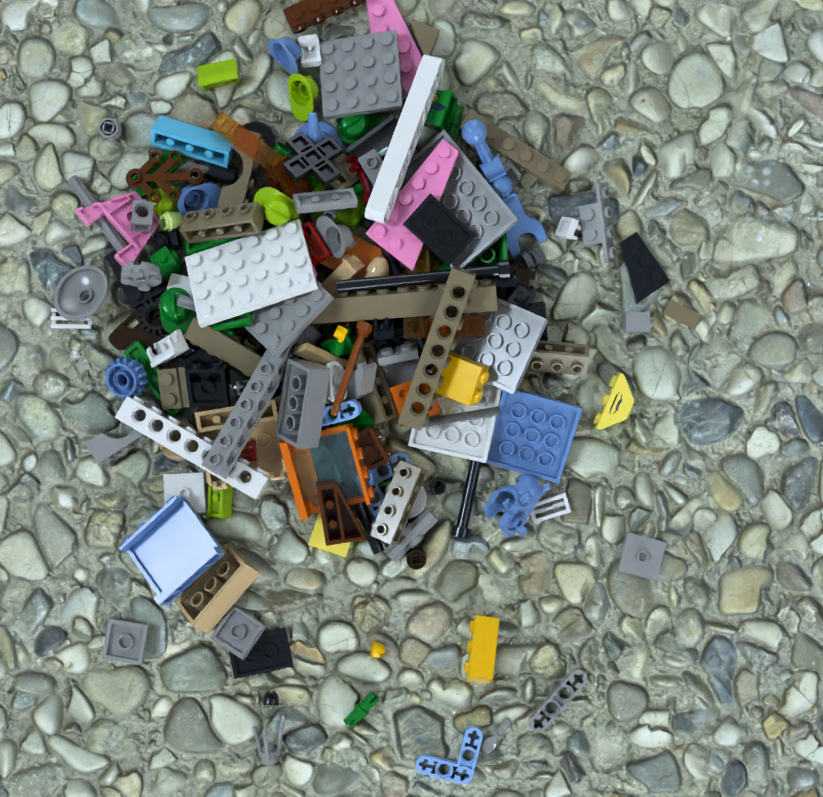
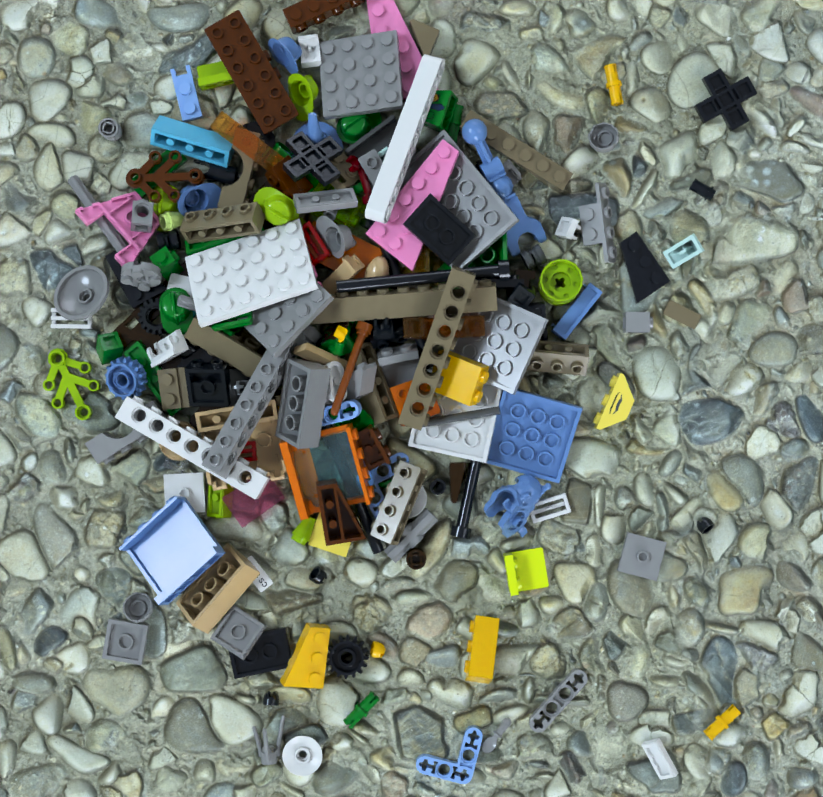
none -> lime plant [43,348,101,420]
none -> green panel [96,331,123,365]
none -> light grey hair [123,592,154,623]
none -> light blue hinge [170,65,203,122]
none -> reddish brown bracket [204,10,299,135]
none -> clear pink piece [222,476,285,528]
none -> white sticker [247,556,273,592]
none -> yellow wedge [280,623,330,689]
none -> white dish [282,735,323,776]
none -> lime cone [291,517,316,546]
none -> black hinge [309,566,327,584]
none -> black gear [326,634,369,679]
none -> dark brown slope [449,462,466,503]
none -> neon yellow bracket [503,547,549,596]
none -> lime wheel [538,259,583,306]
none -> medium blue container [551,283,603,341]
none -> light grey hair [588,122,619,153]
none -> yellow pin [604,63,624,106]
none -> white plate [641,738,679,780]
none -> light aqua slope [662,233,705,269]
none -> black pin [689,178,716,201]
none -> black plate [694,68,757,132]
none -> black hinge [697,517,715,534]
none -> yellow pin [703,704,741,741]

